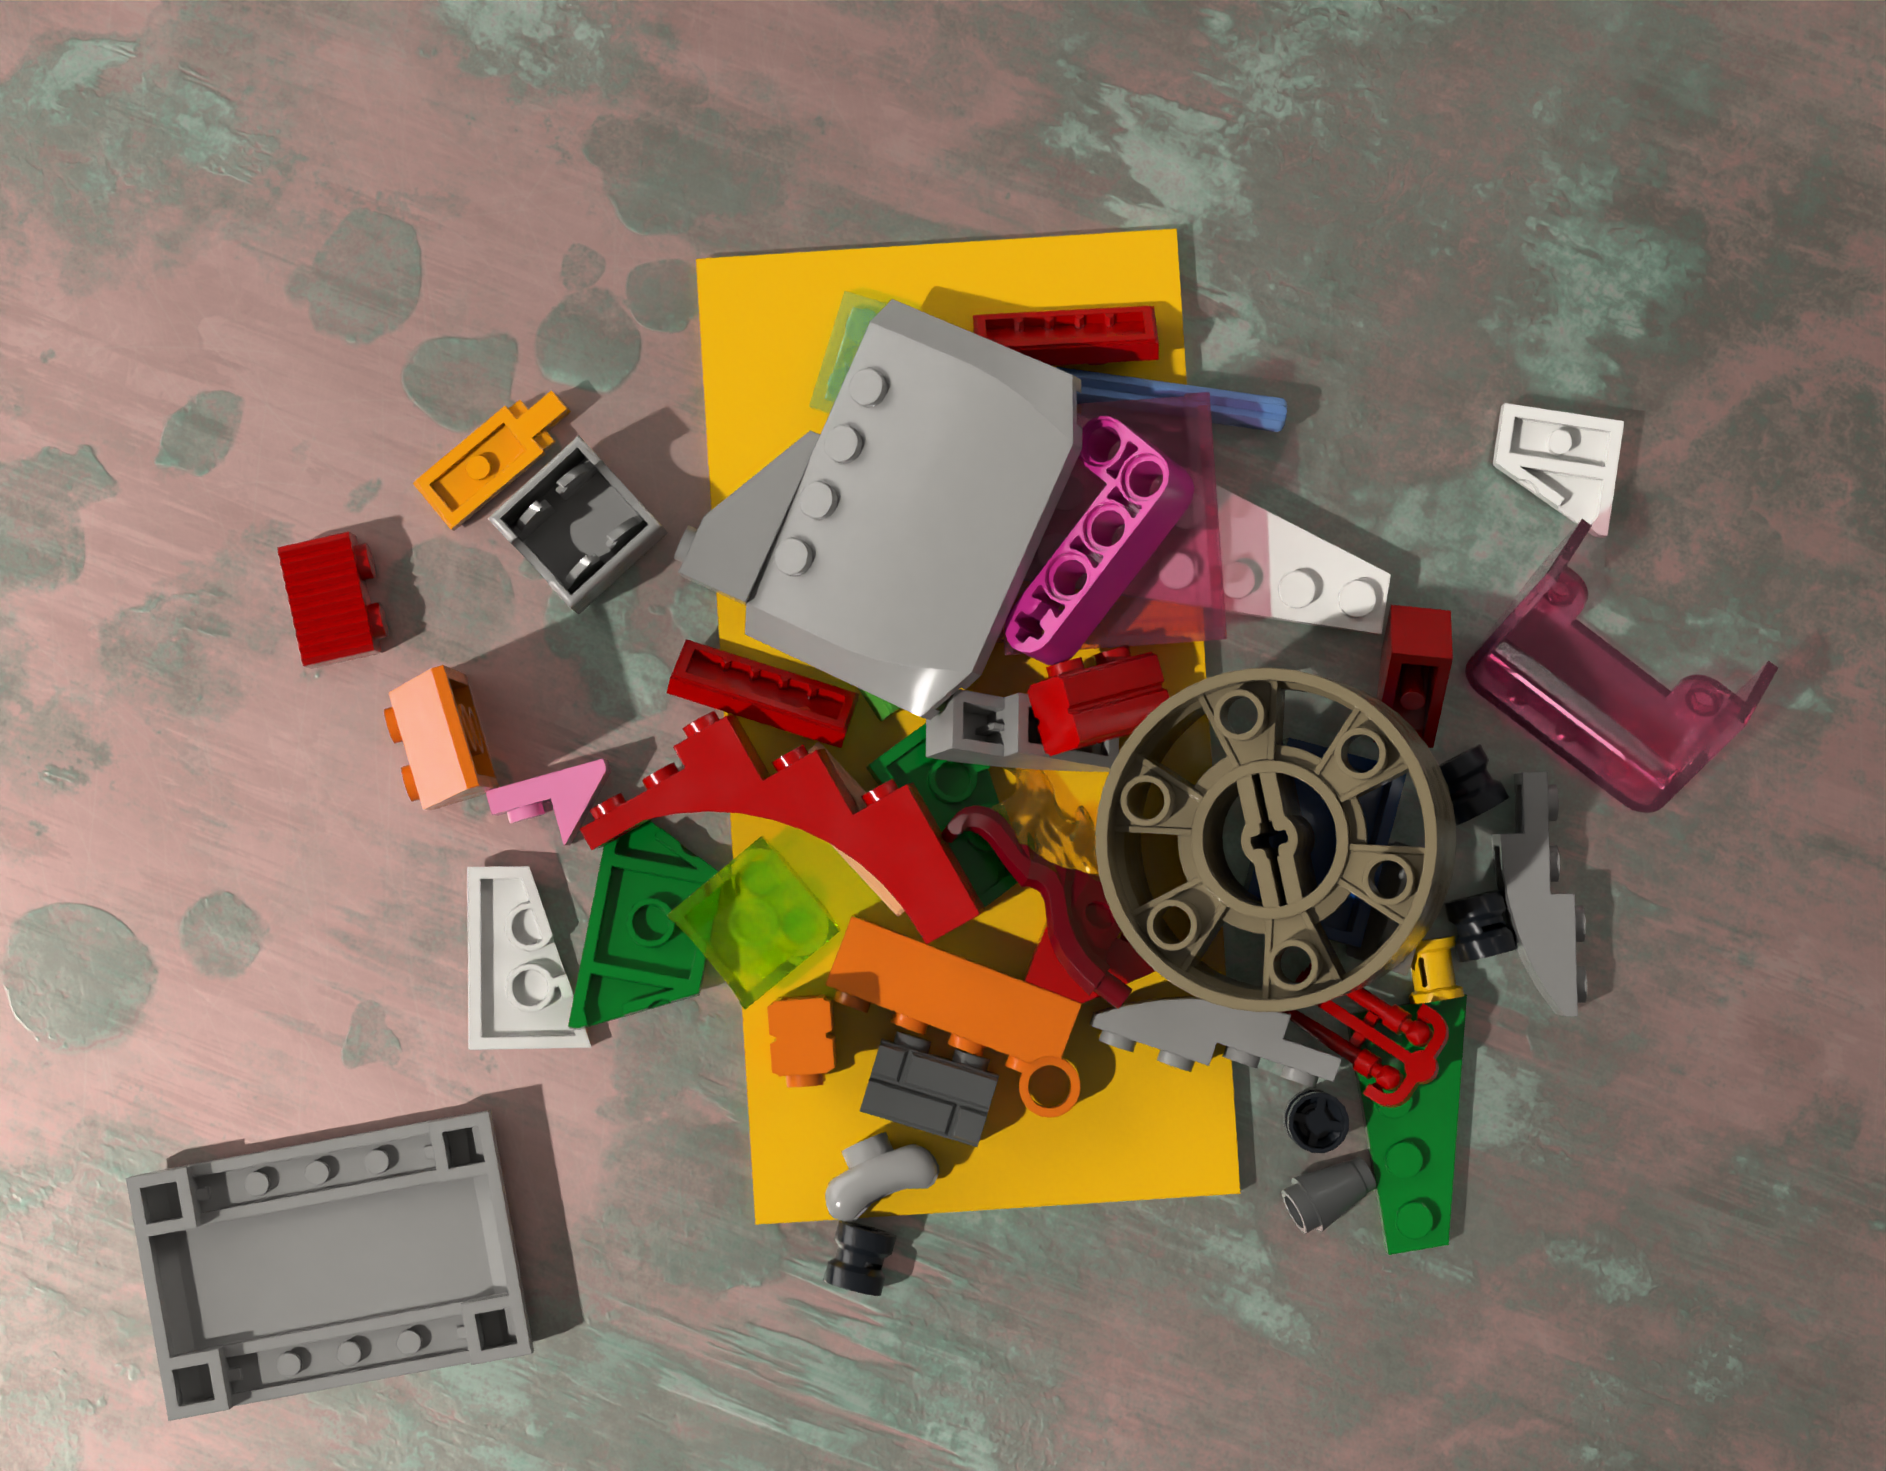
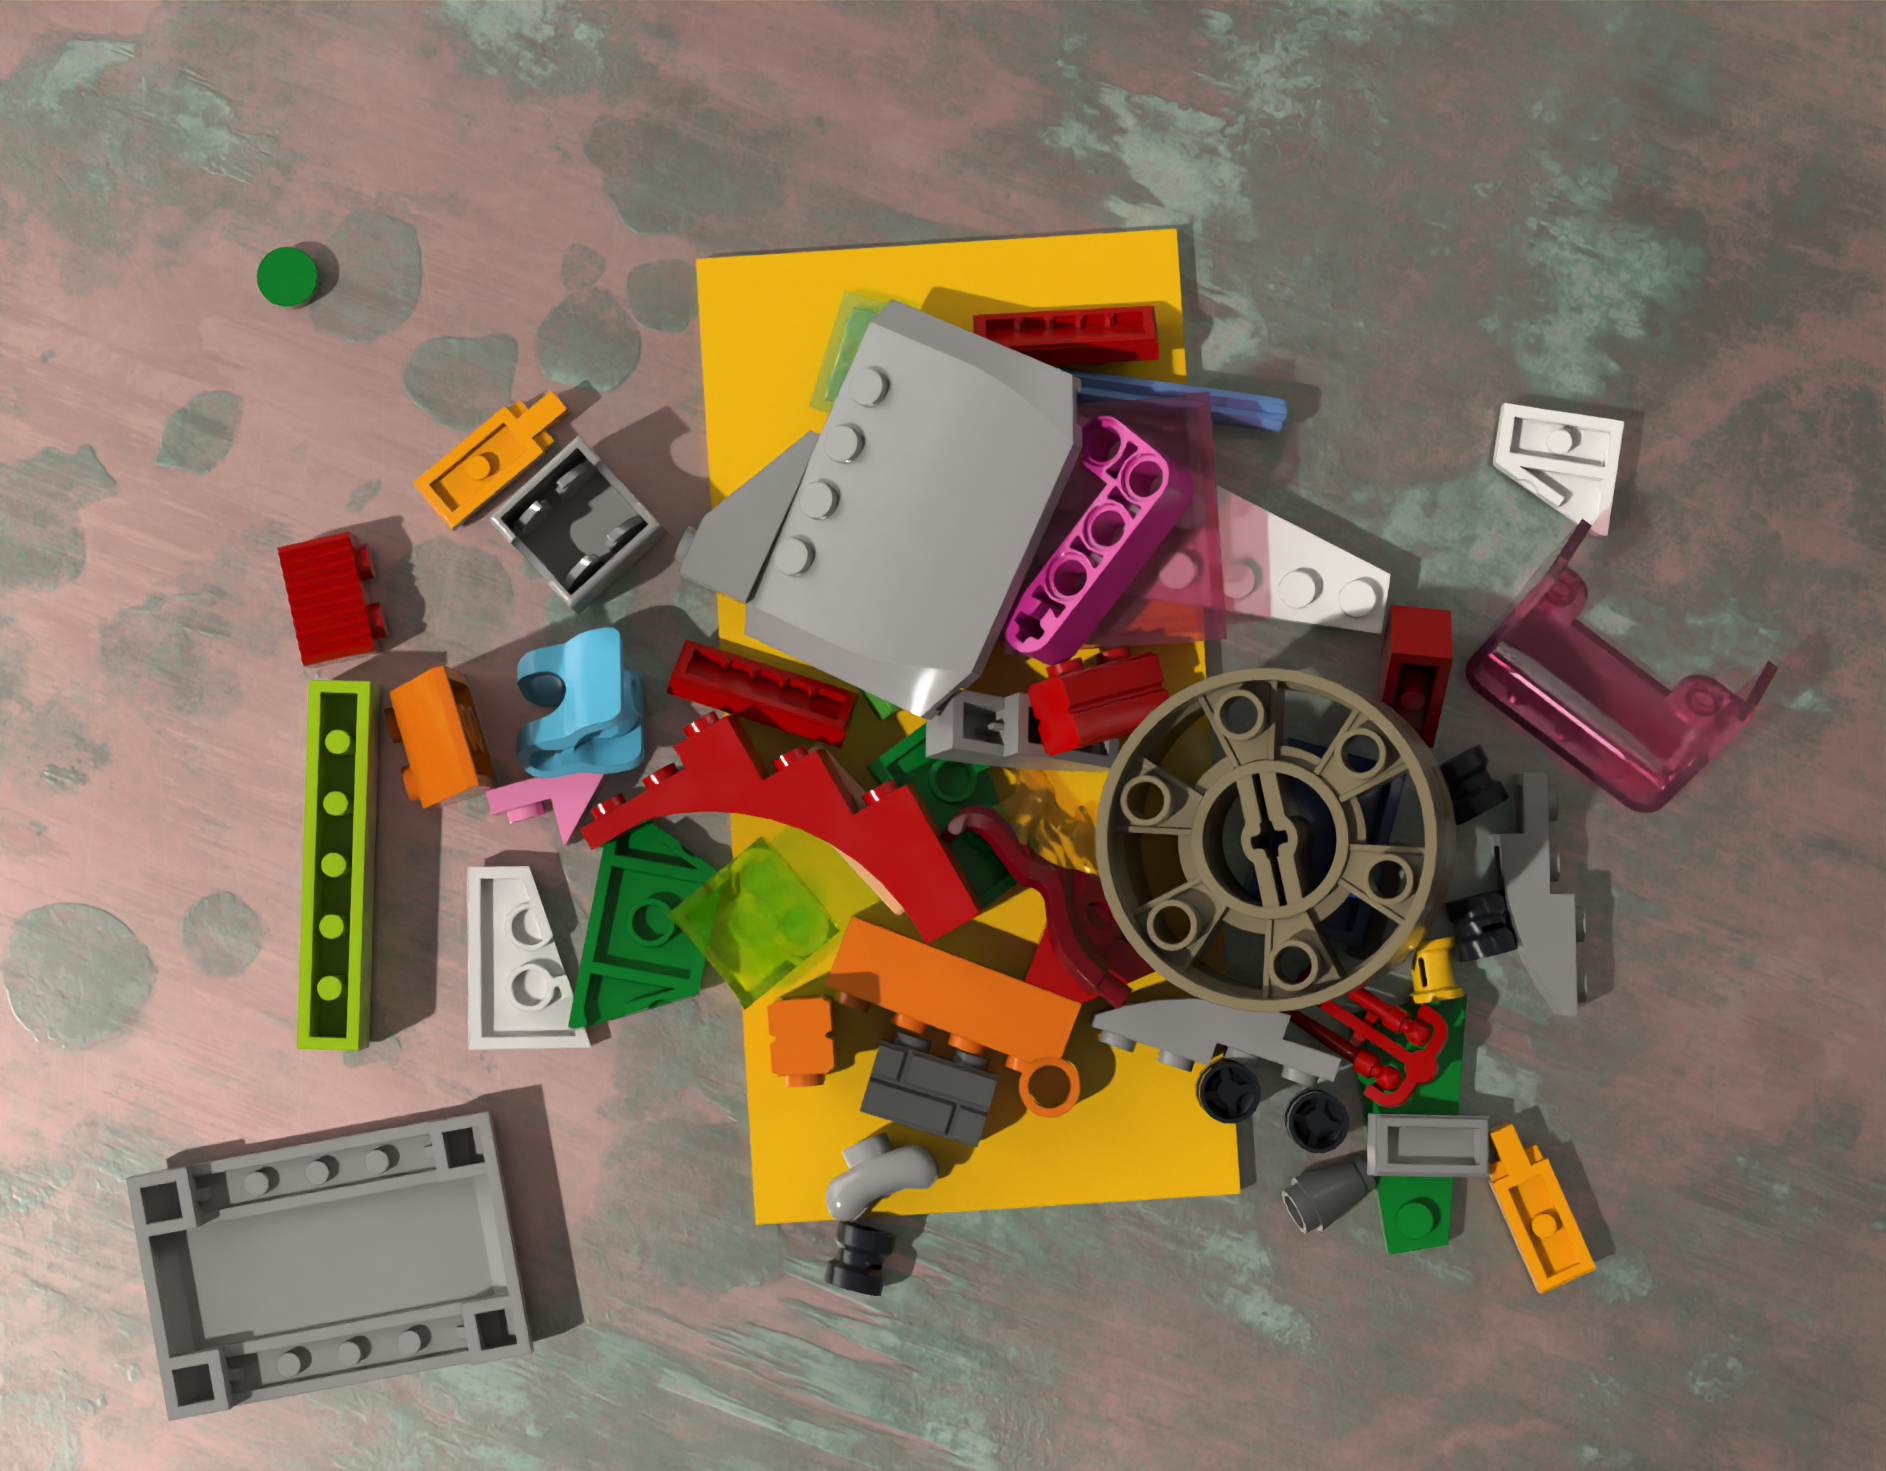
none -> green tile [257,247,320,310]
none -> lime brick [297,680,381,1051]
none -> medium azure piece [516,627,645,778]
none -> black wheel [1195,1059,1261,1124]
none -> light grey tile [1367,1114,1490,1178]
none -> light orange hinge [1488,1121,1596,1294]

